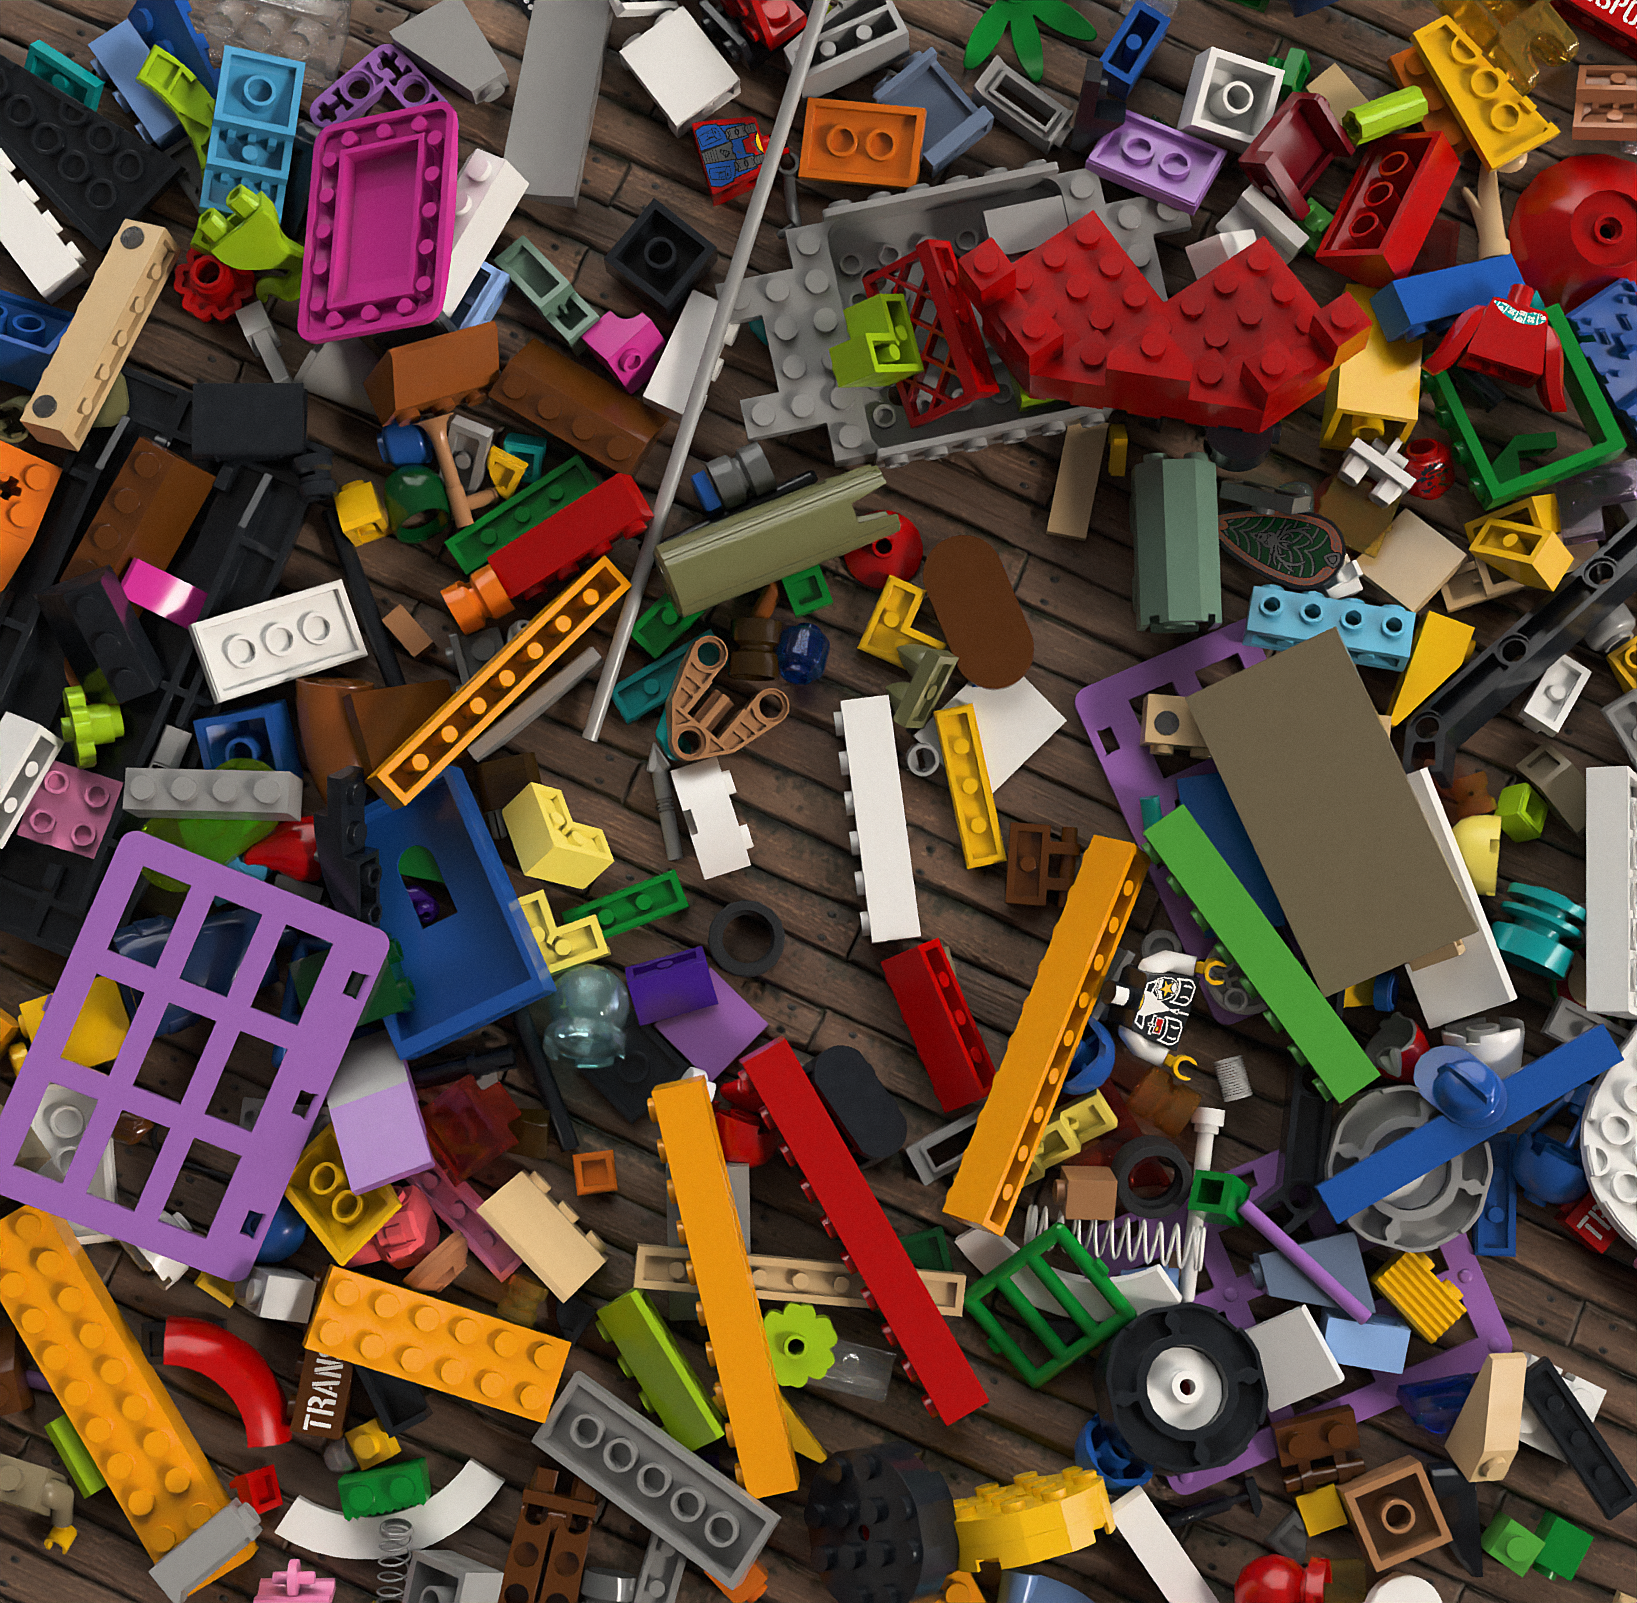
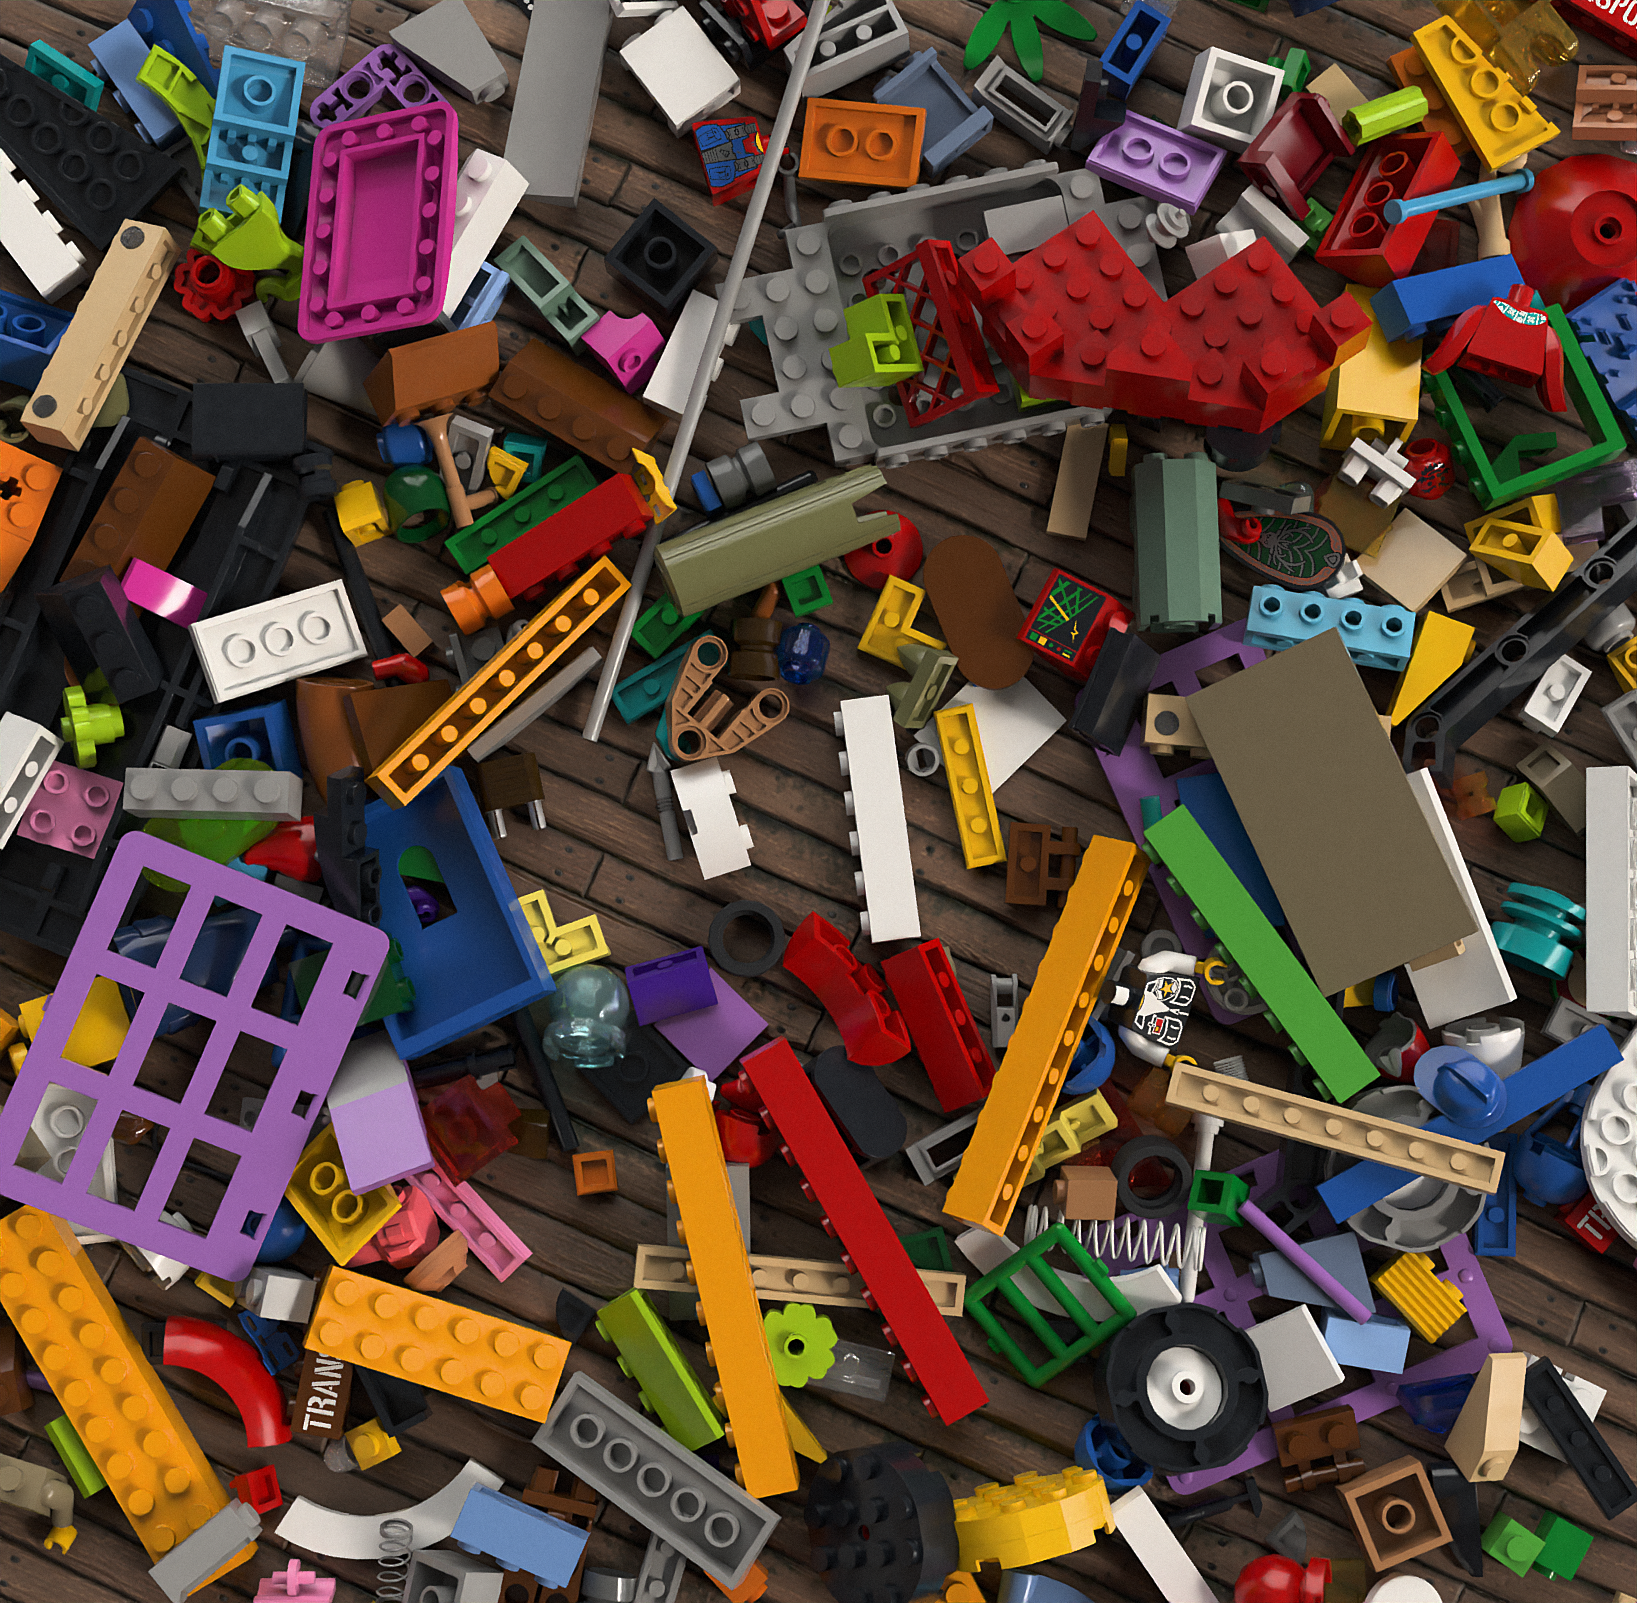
green brick [338,1457,433,1522] -> none
tan slope [476,1169,609,1303] -> none
clear yellow wheel [496,1272,550,1328] -> none
light yellow panel [502,782,614,889] -> none
green tile [561,869,689,940] -> none
yellow tile [1293,1482,1348,1537] -> none
light yellow cylinder [1452,815,1502,896] -> none
none -> blue piece [238,1310,300,1376]
none -> red arm [371,653,430,684]
none -> medium blue brick [450,1482,590,1589]
none -> yellow piece [632,448,677,526]
none -> red brick [783,911,911,1066]
none -> light grey bar [990,974,1019,1047]
none -> slope [1016,568,1134,681]
none -> black piece [1068,627,1161,757]
none -> light grey wheel [1145,203,1189,249]
none -> tan plate [1165,1062,1506,1196]
none -> red arm [1217,498,1262,545]
none -> dark azure bar [1384,168,1534,225]

